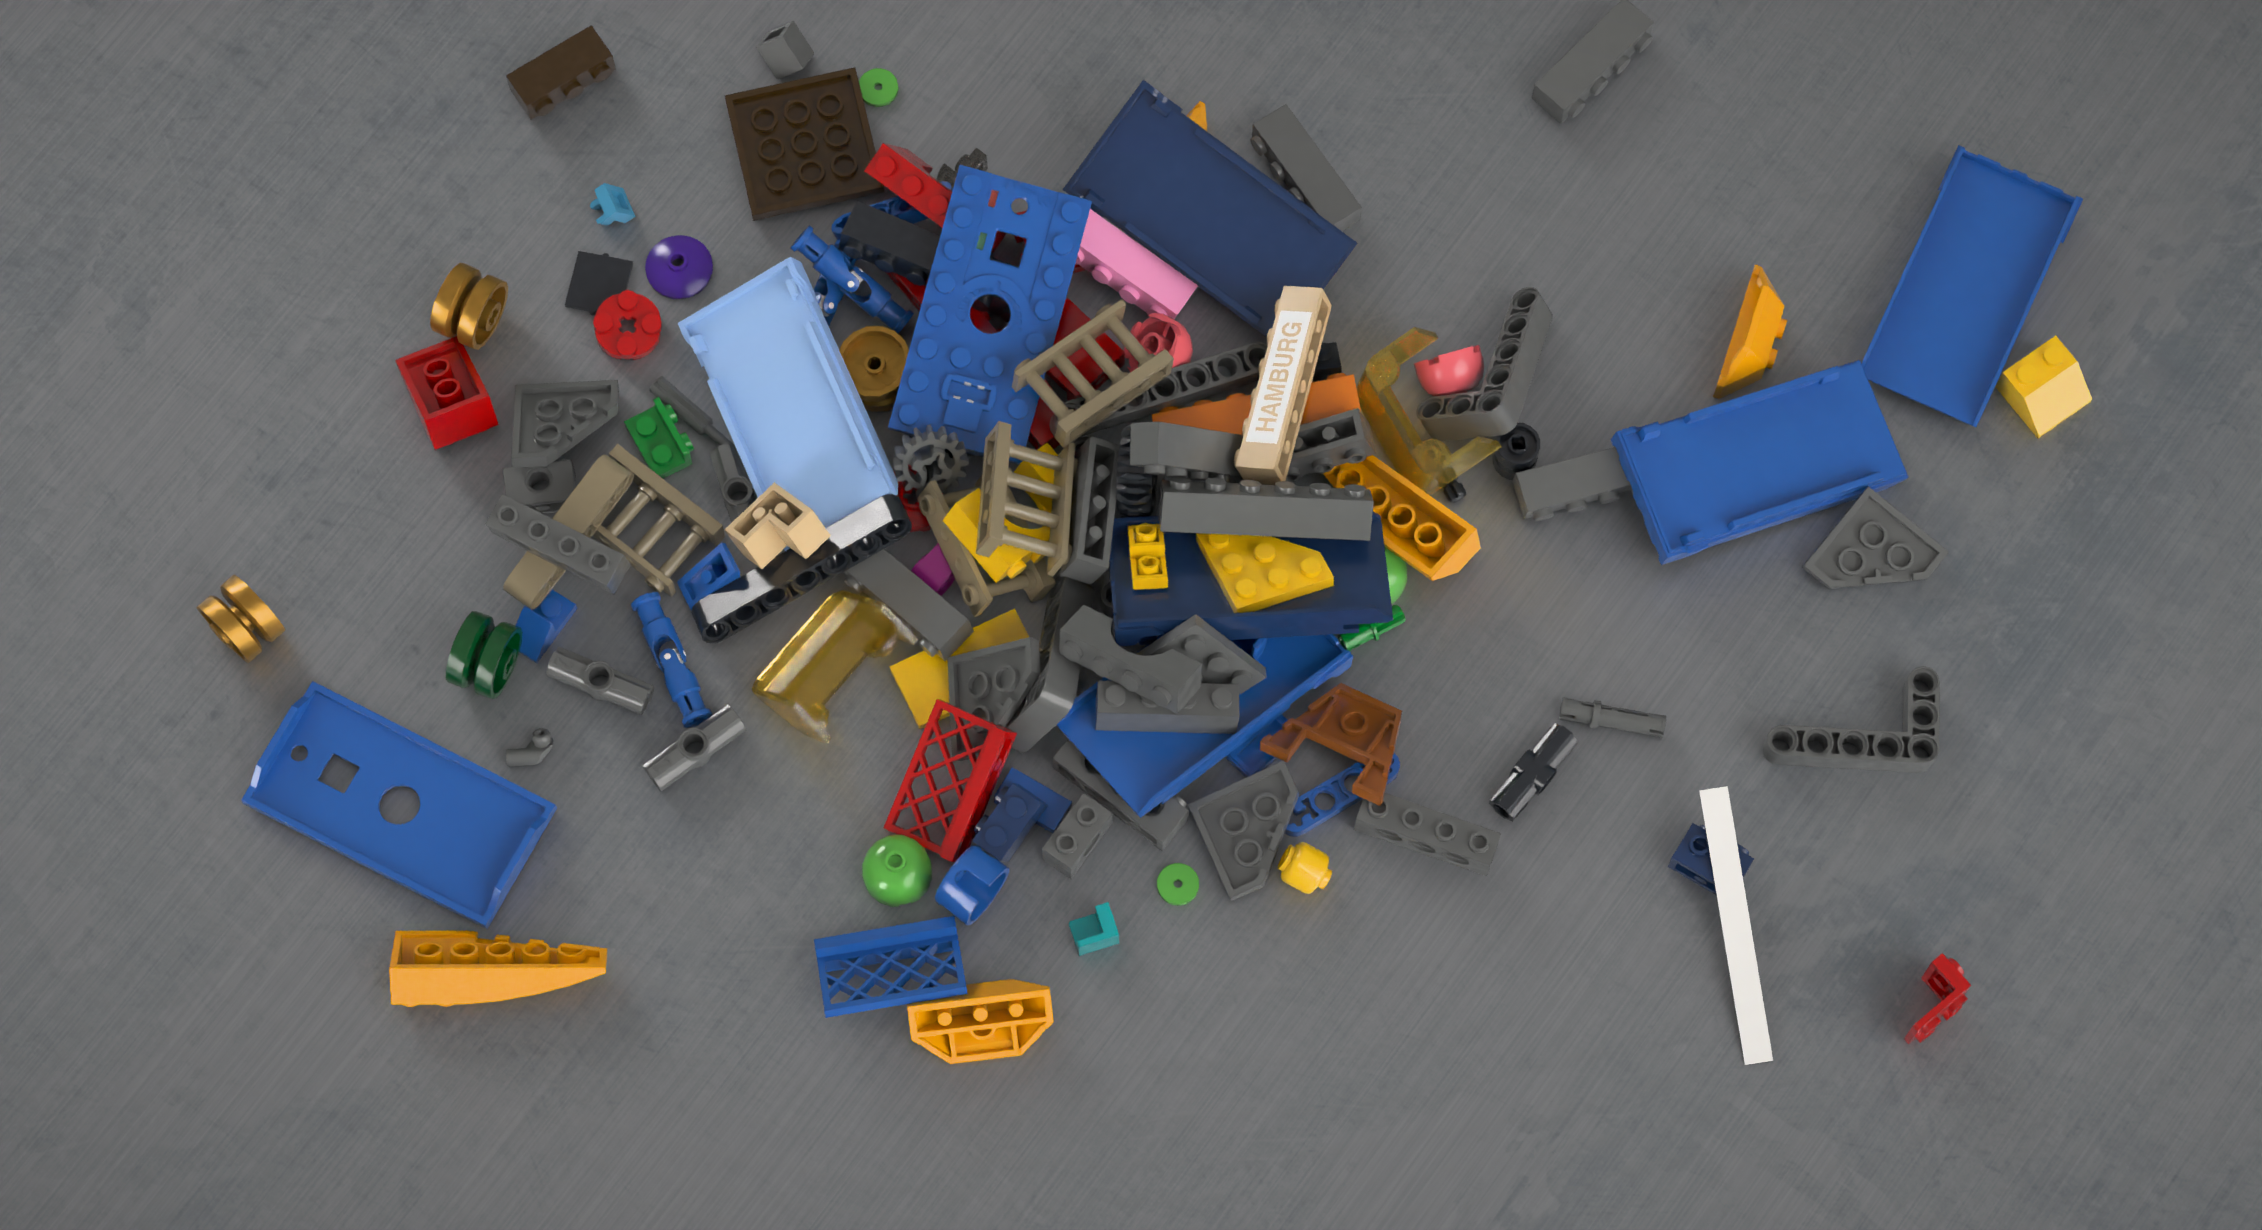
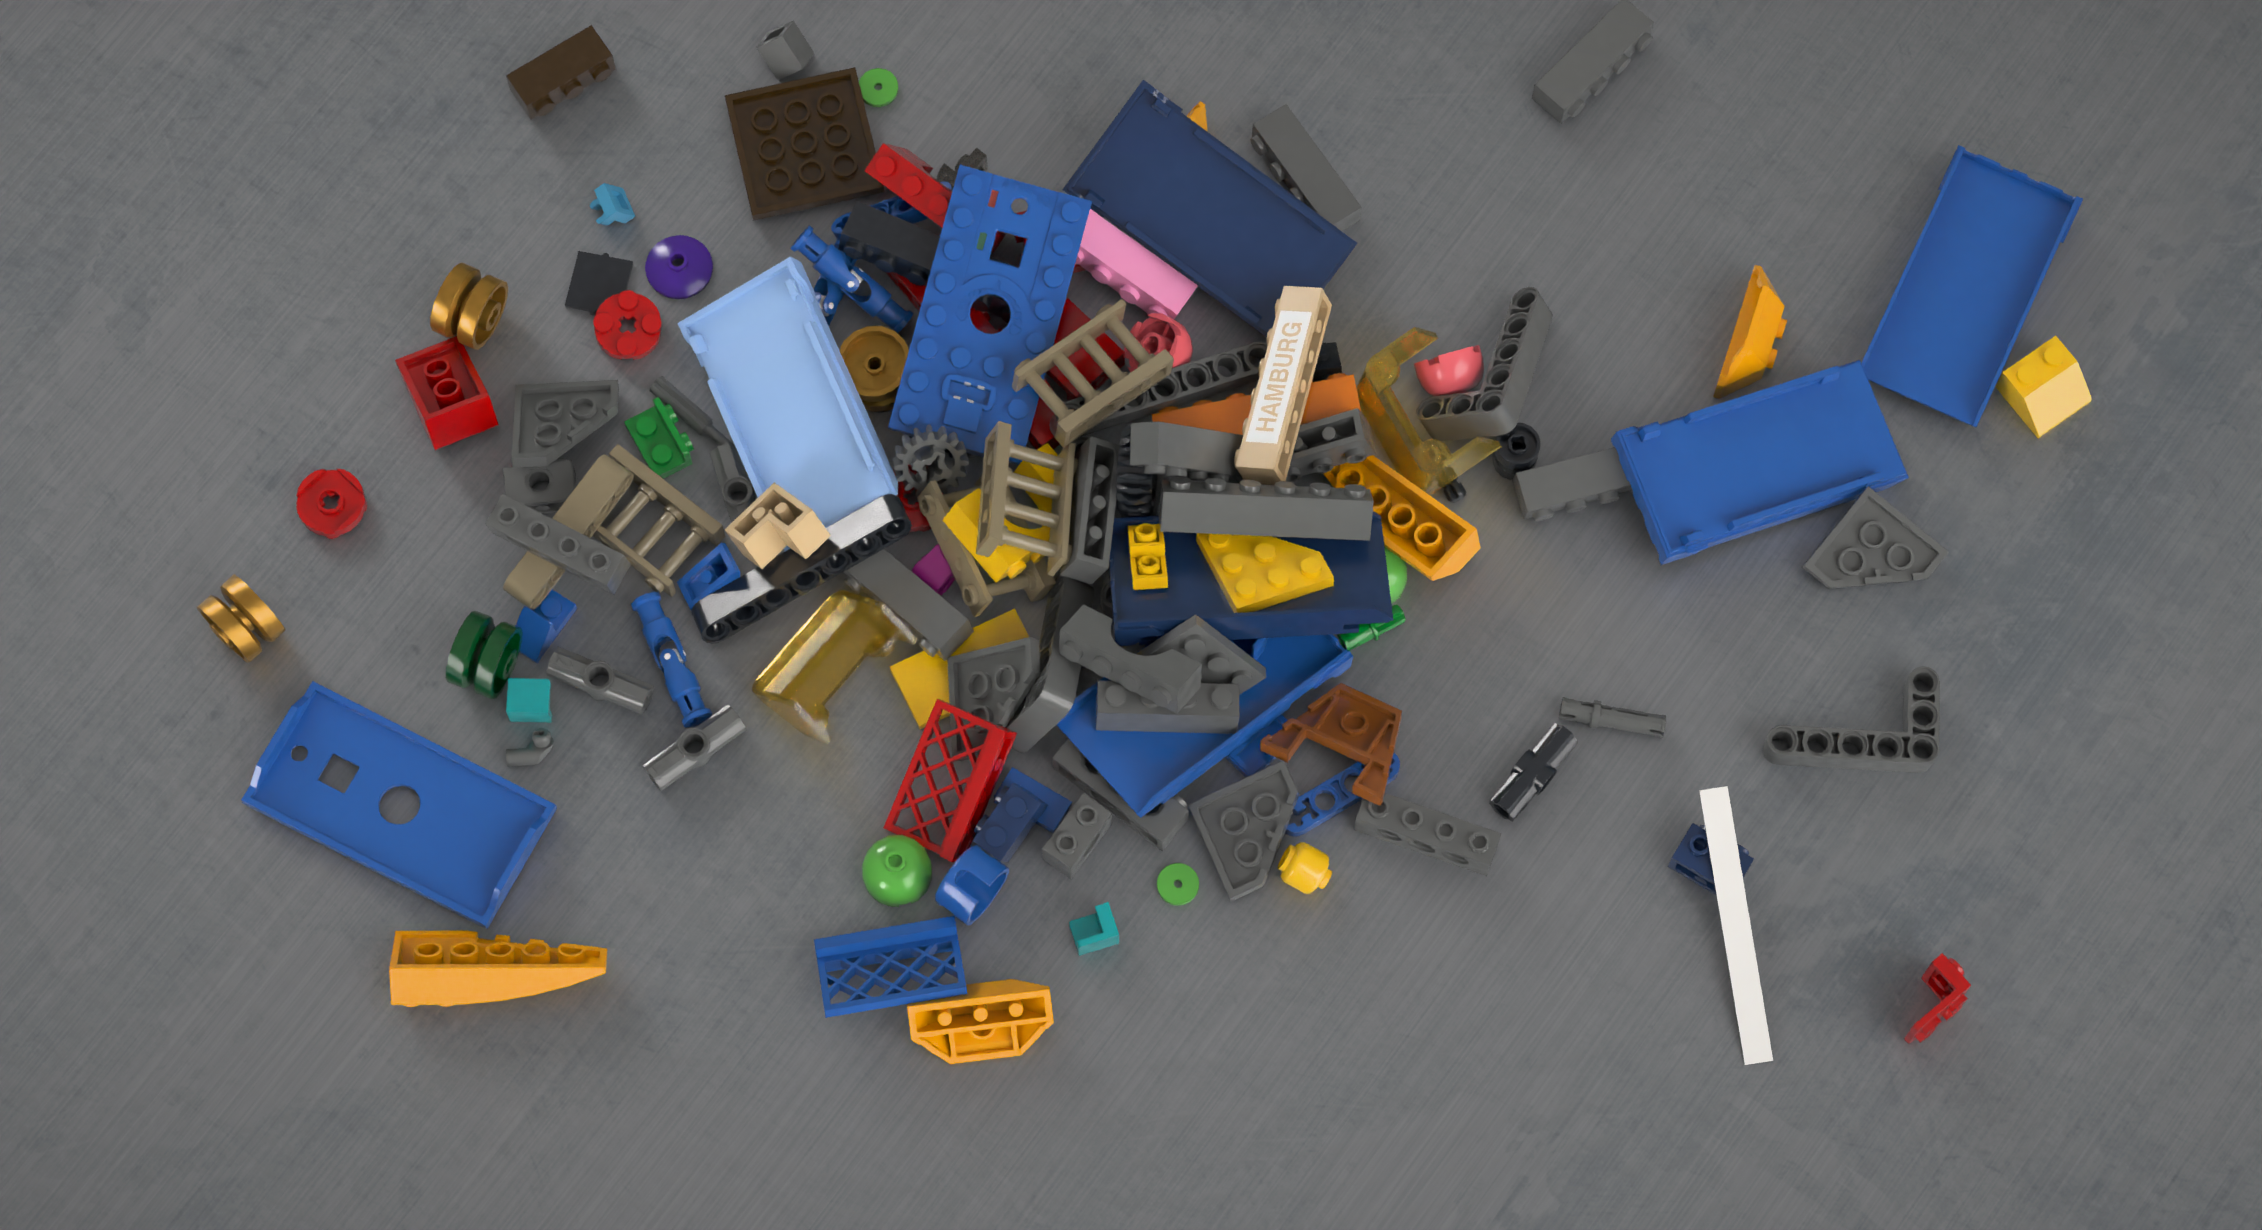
none -> red plate [296,468,367,539]
none -> teal panel [506,678,552,723]

